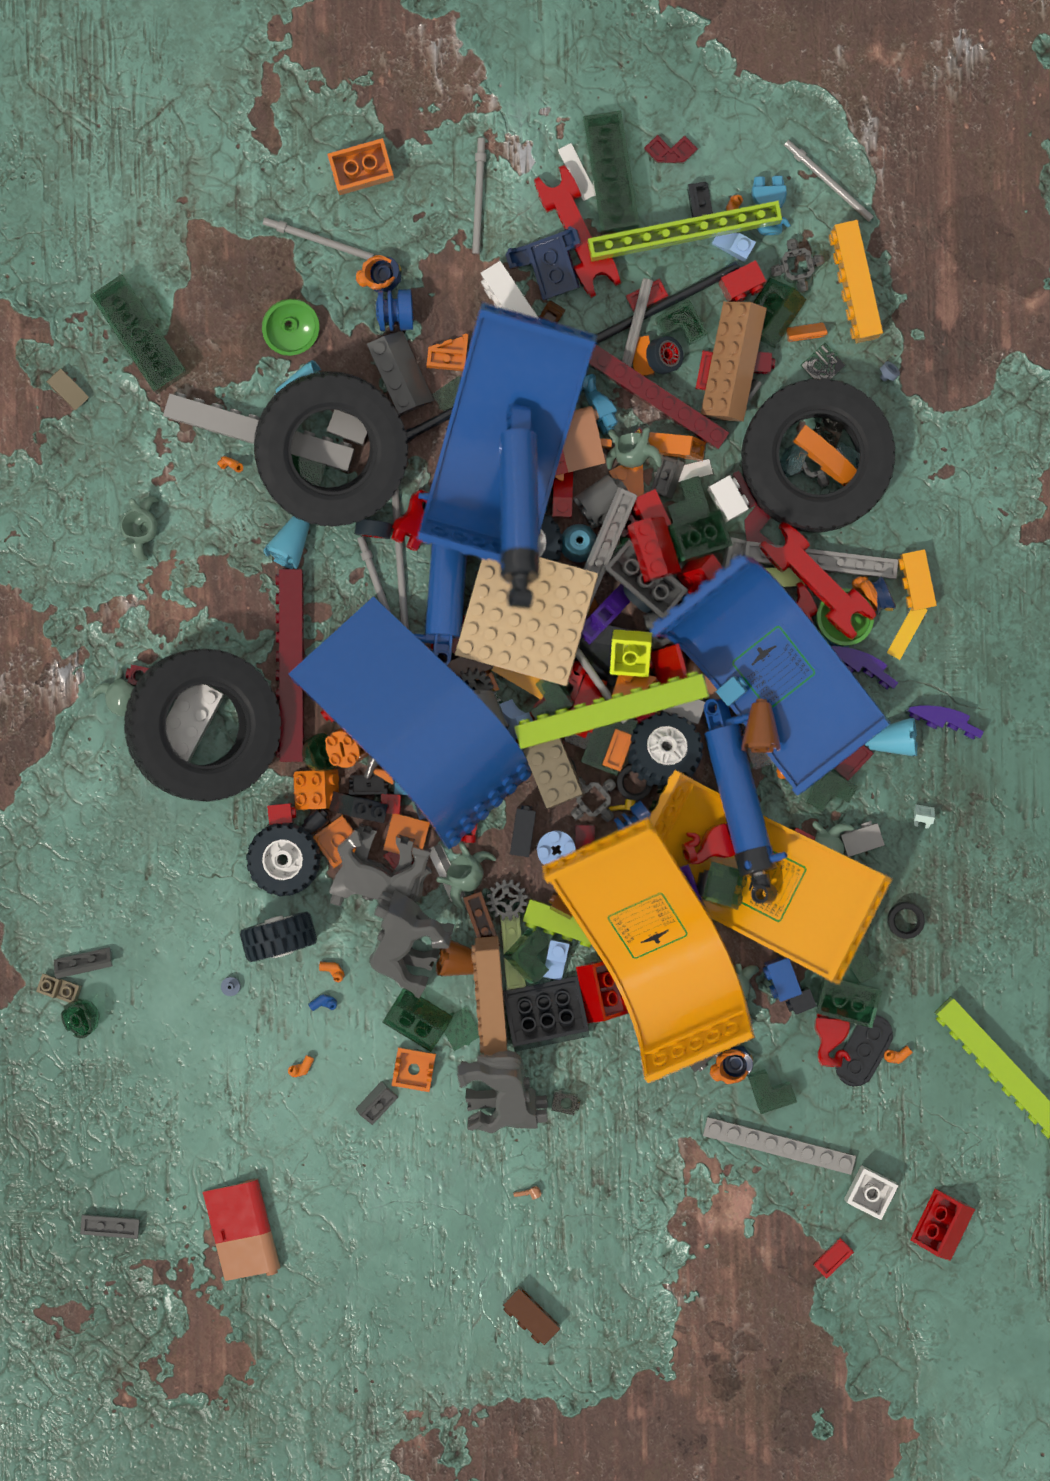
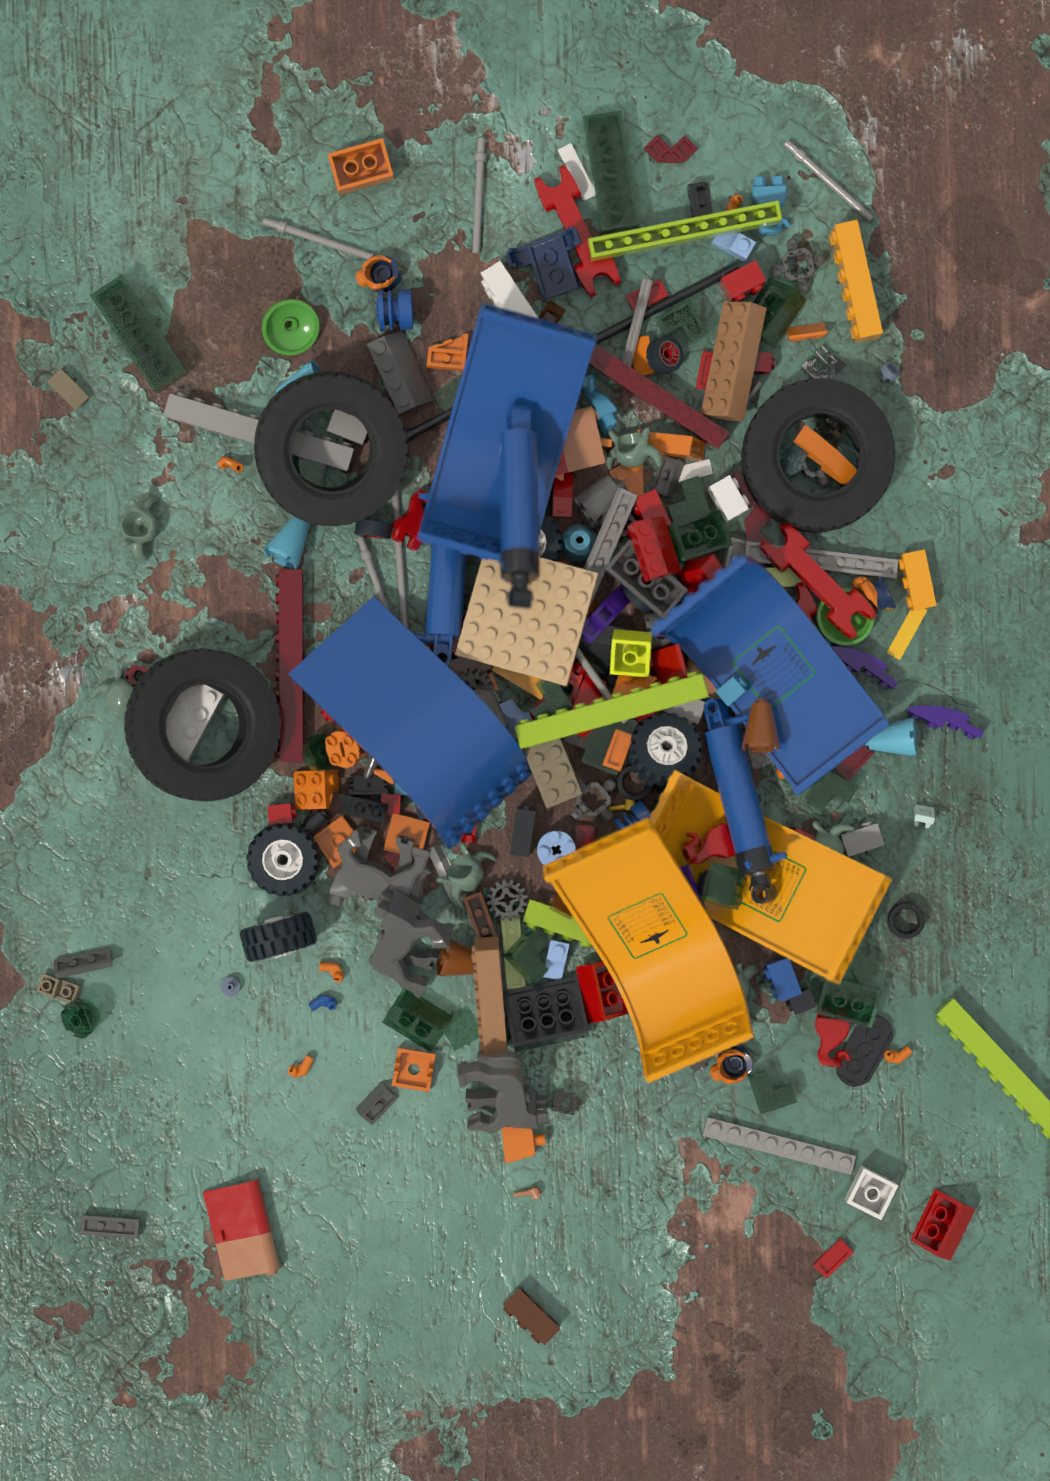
none -> orange torso [501,1126,546,1163]

